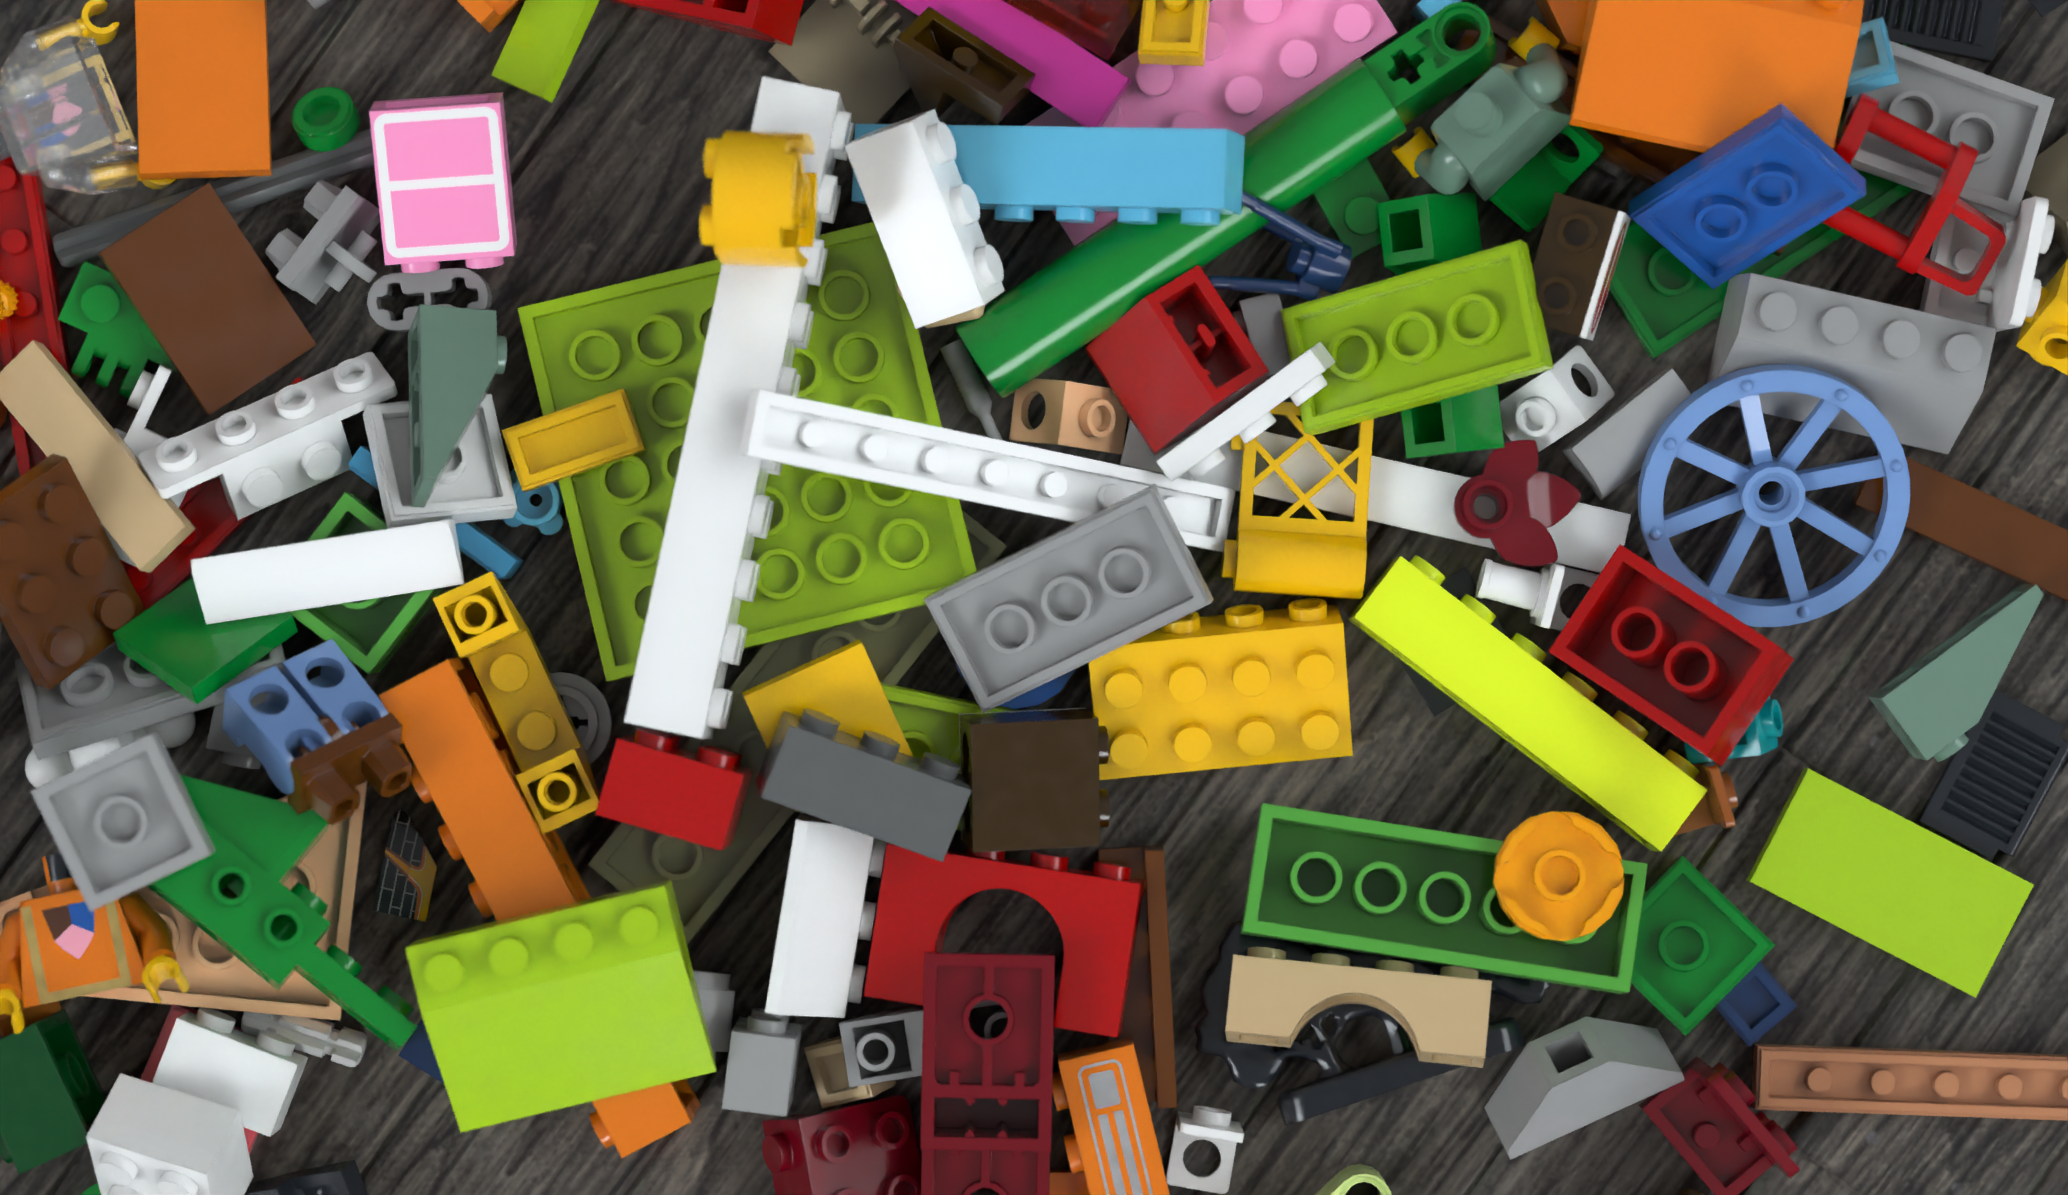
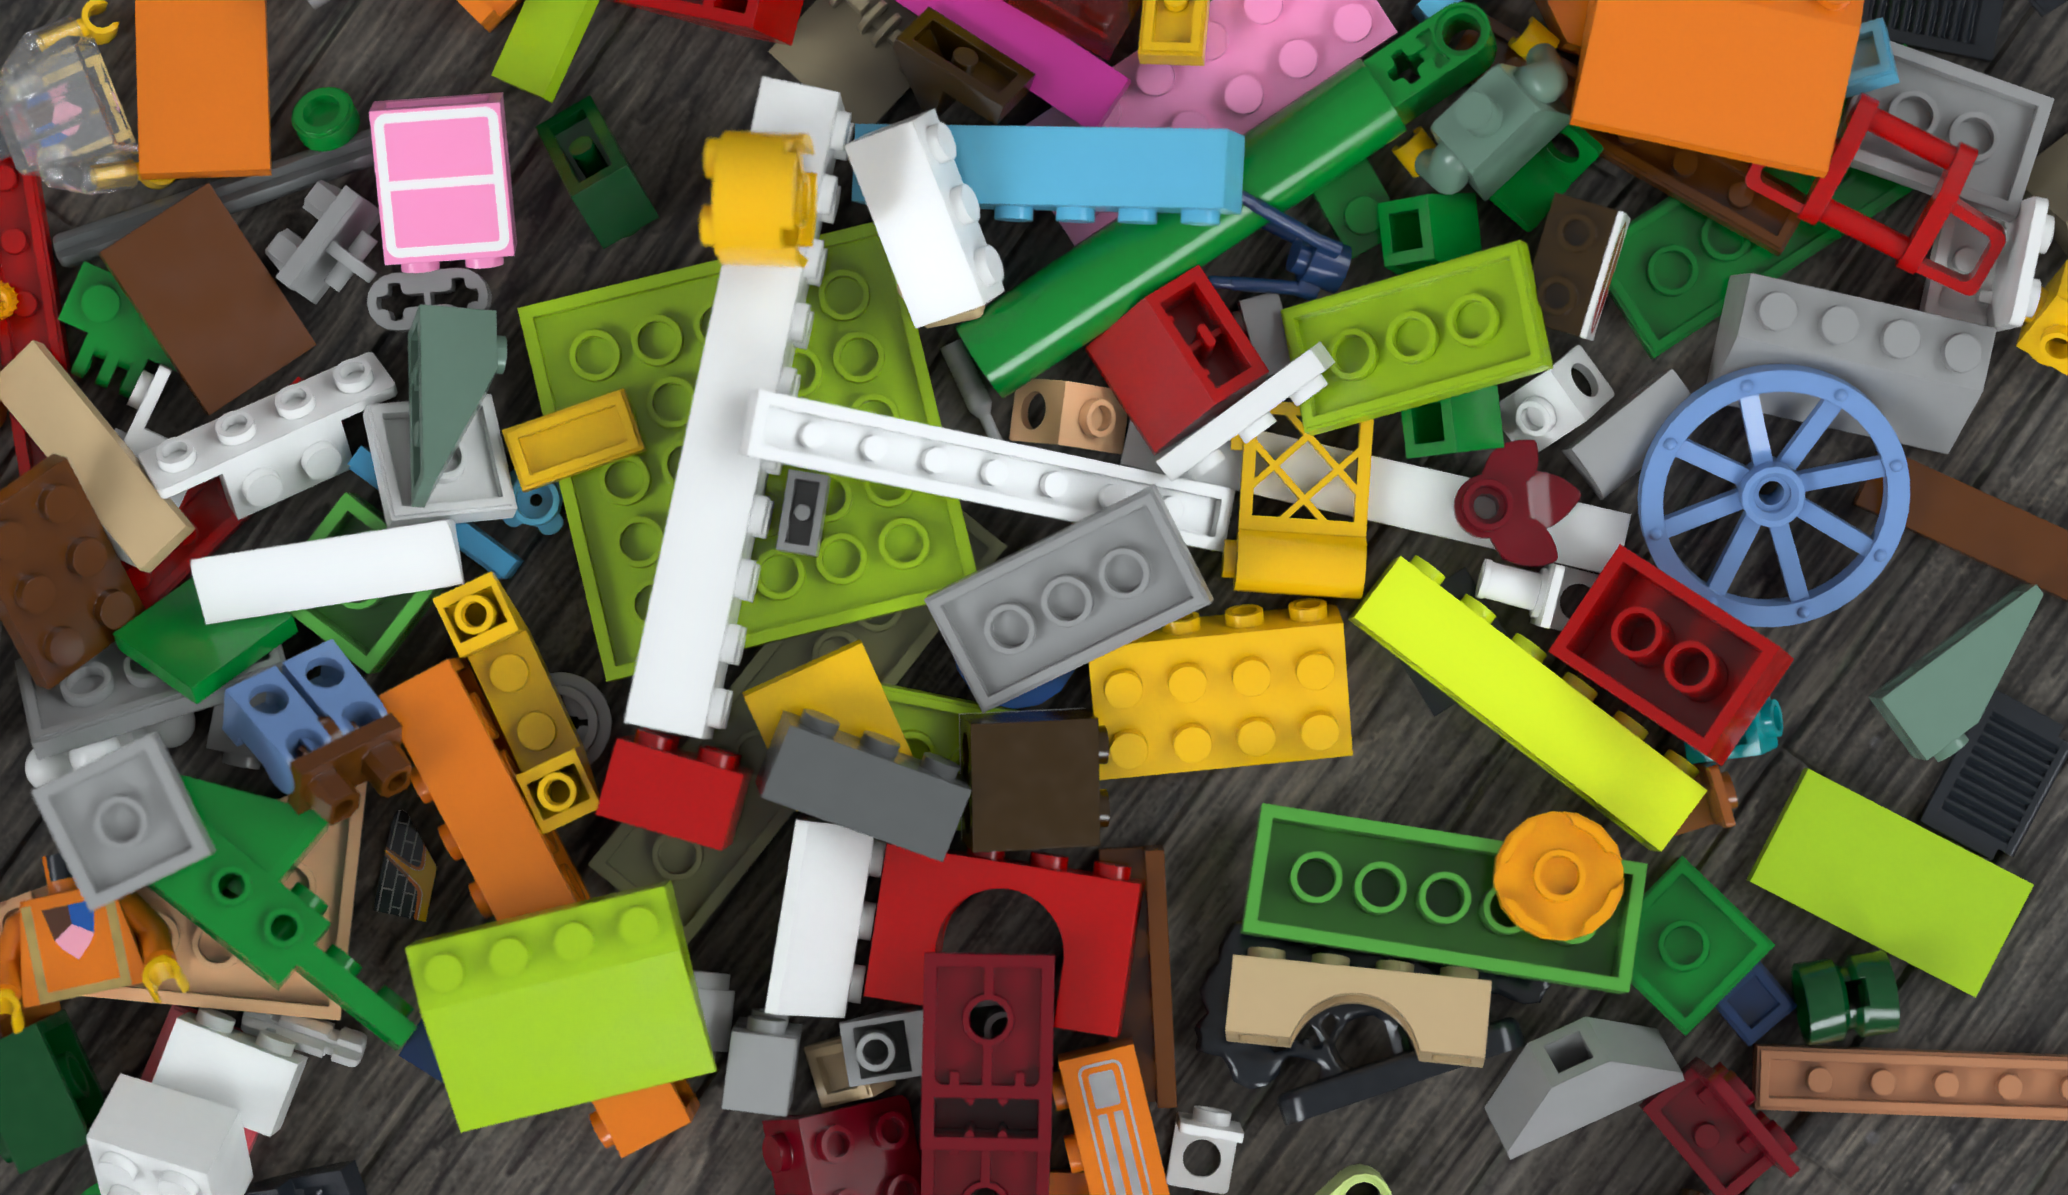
blue tile [1629,103,1866,289] -> none
none -> dark green slope [535,95,659,249]
none -> light grey piece [776,469,831,557]
none -> dark green wheel [1791,950,1900,1045]

